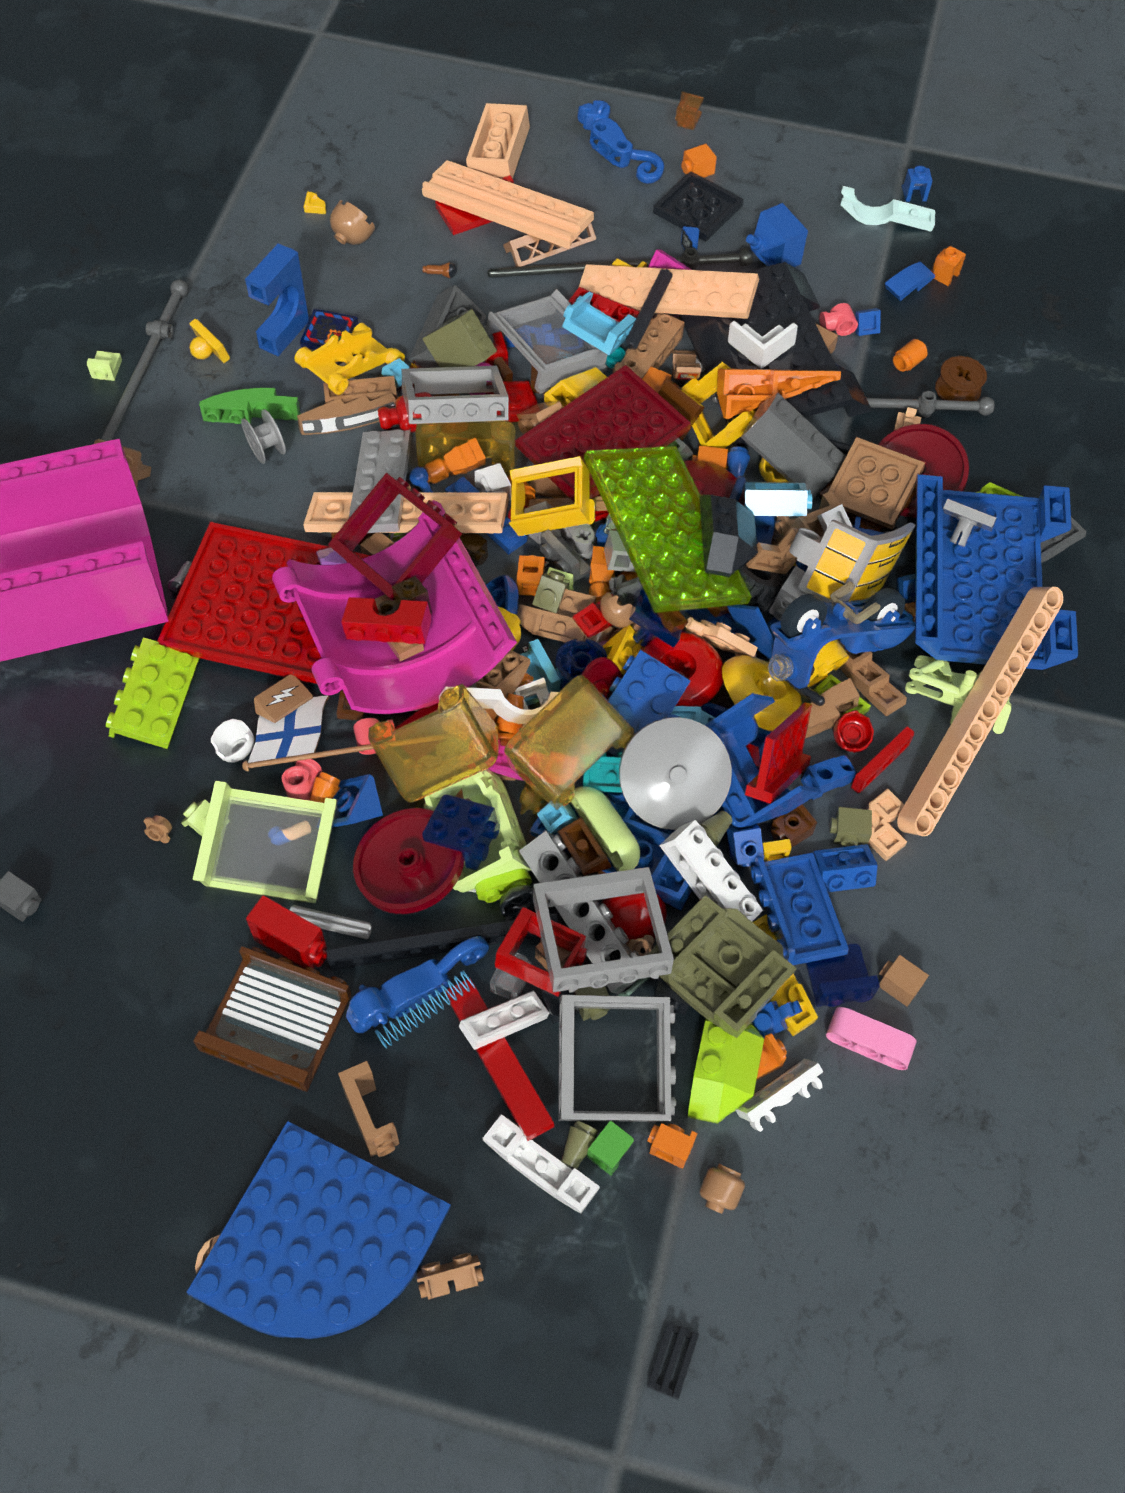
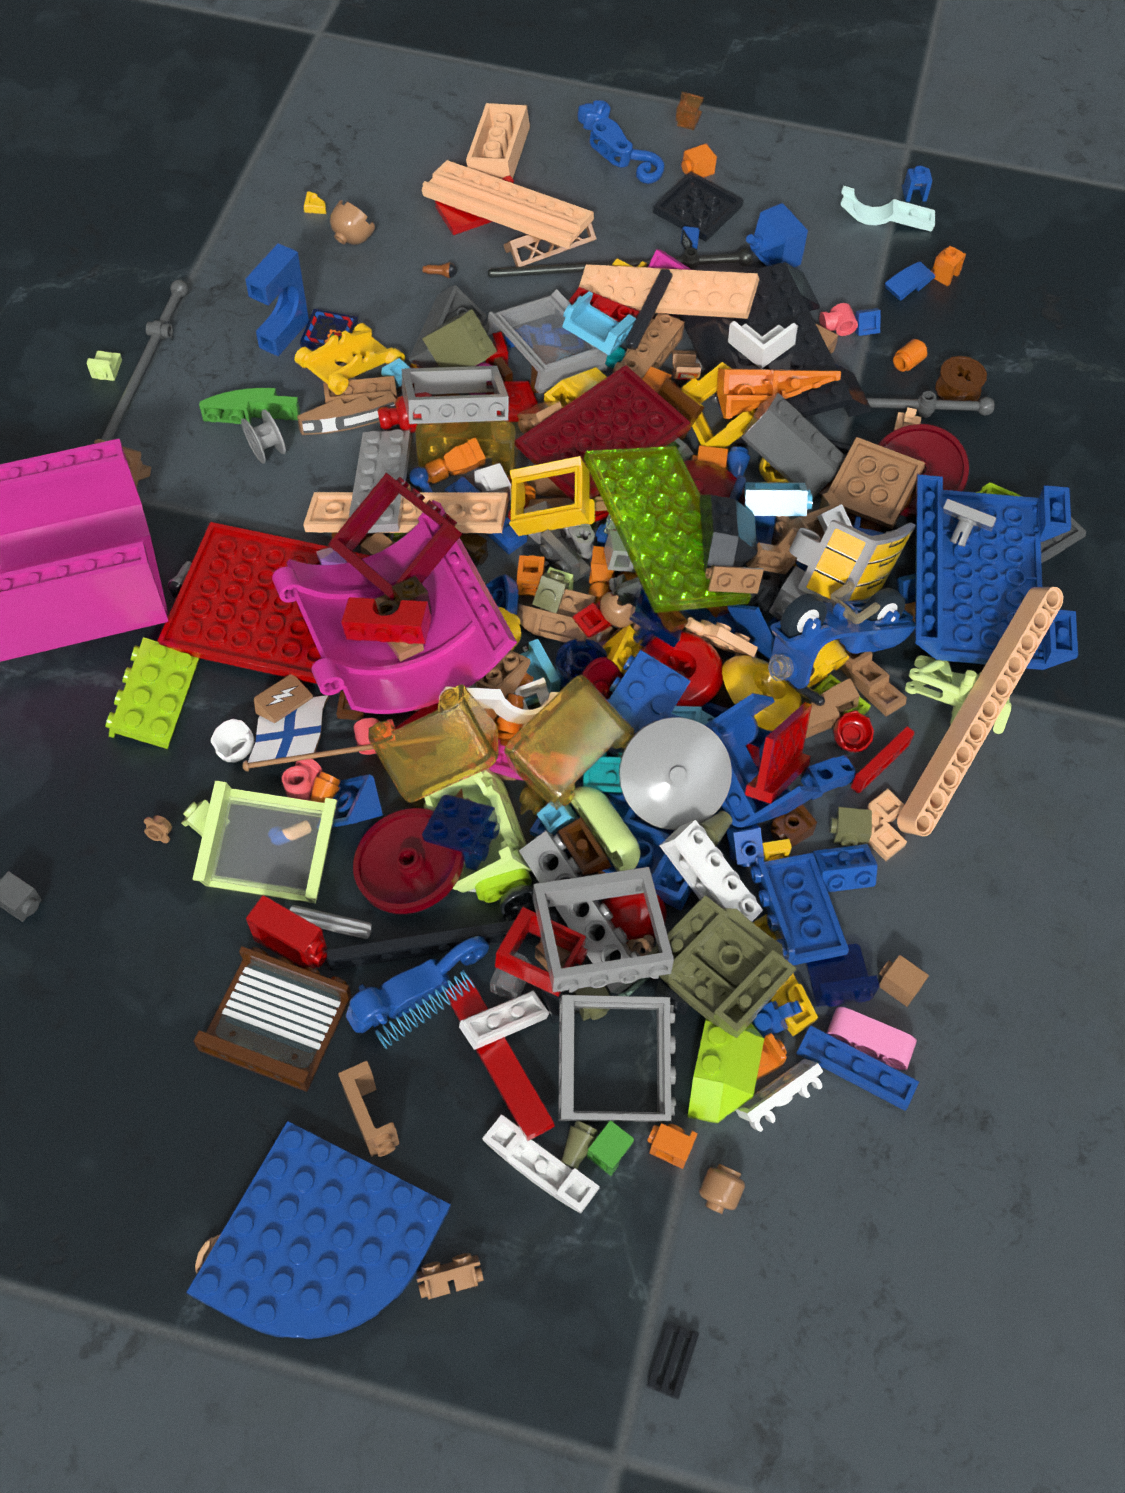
yellow tile [189,319,230,363] -> none
none -> medium nougat hinge [705,566,764,594]
none -> blue plate [796,1025,919,1111]

